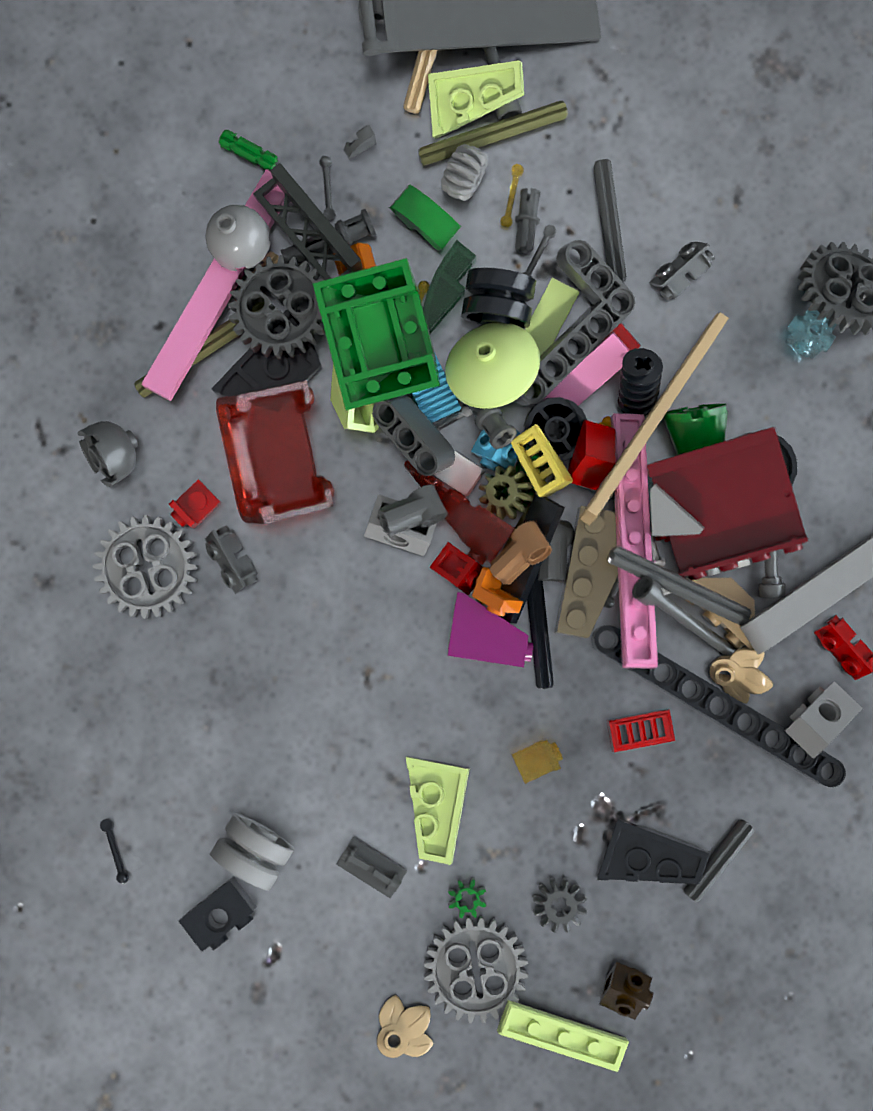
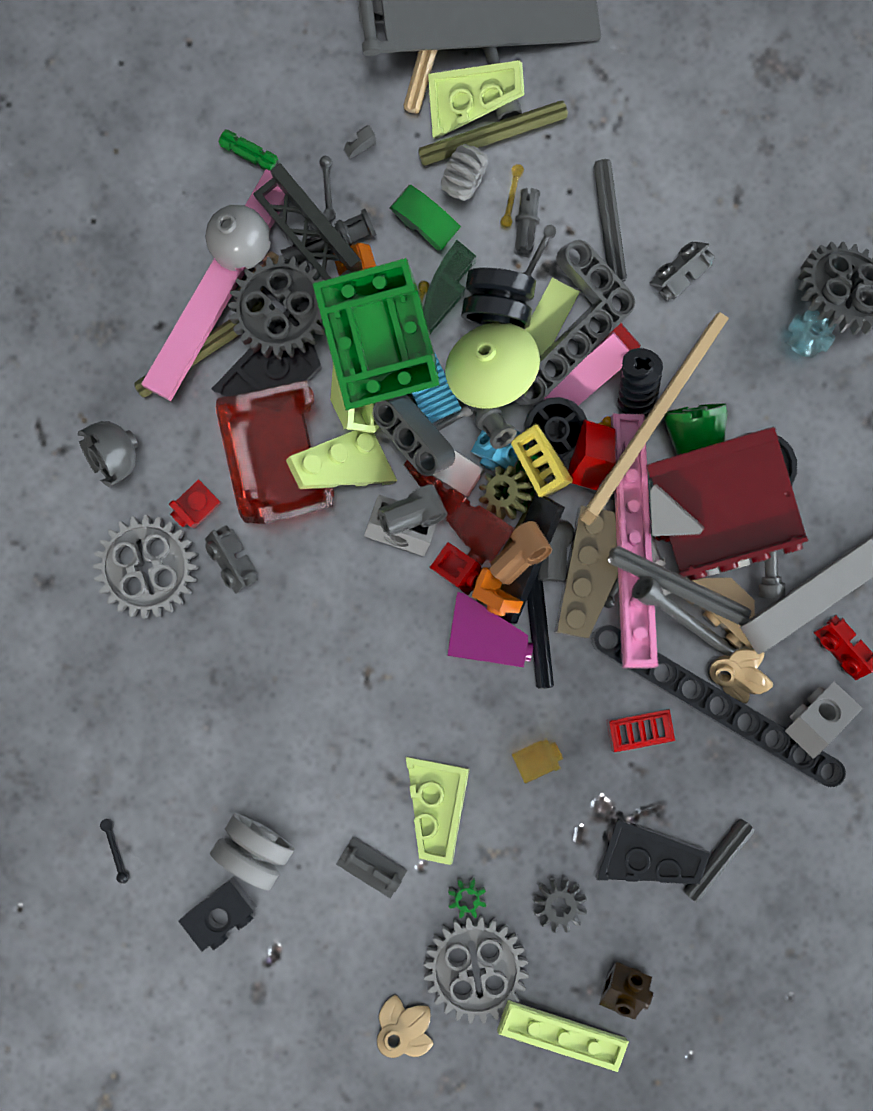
none -> yellowish green wing [286,430,397,489]

